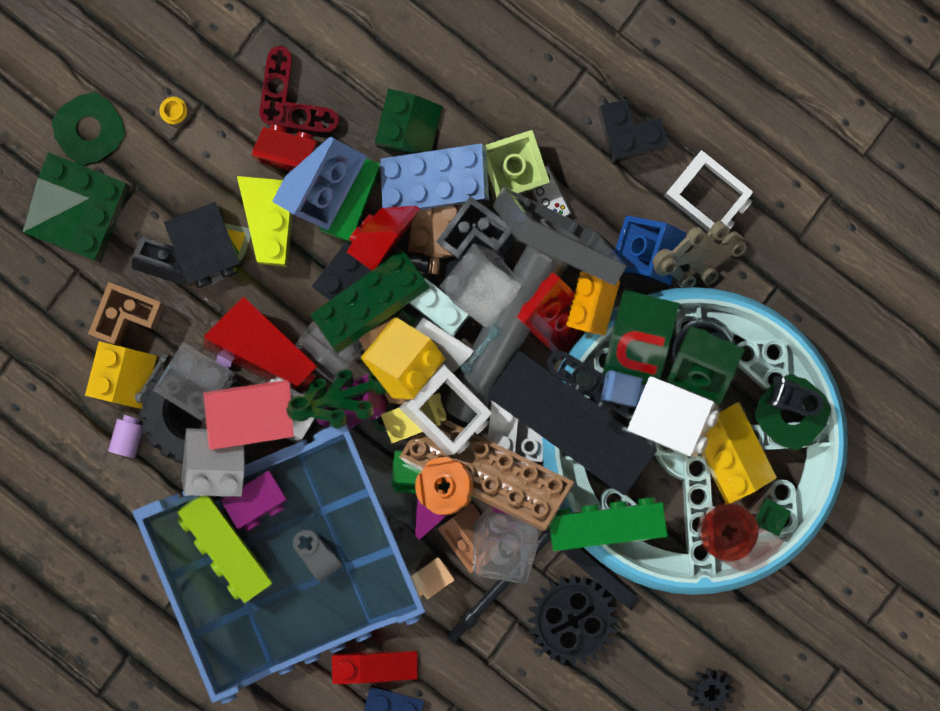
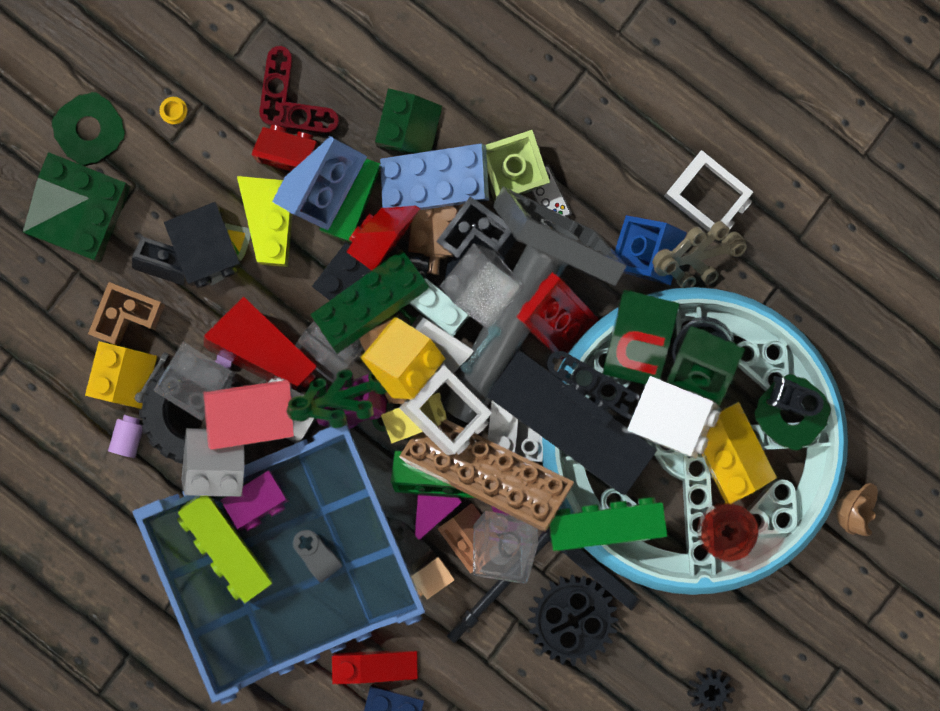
orange plate [415,457,473,515] -> none
light orange brick [566,271,620,336] -> none
black brick [598,98,668,163] -> none
medium blue slope [601,371,646,407] -> none
dark green plate [752,498,791,537] -> none
none -> medium nougat piece [836,483,878,536]

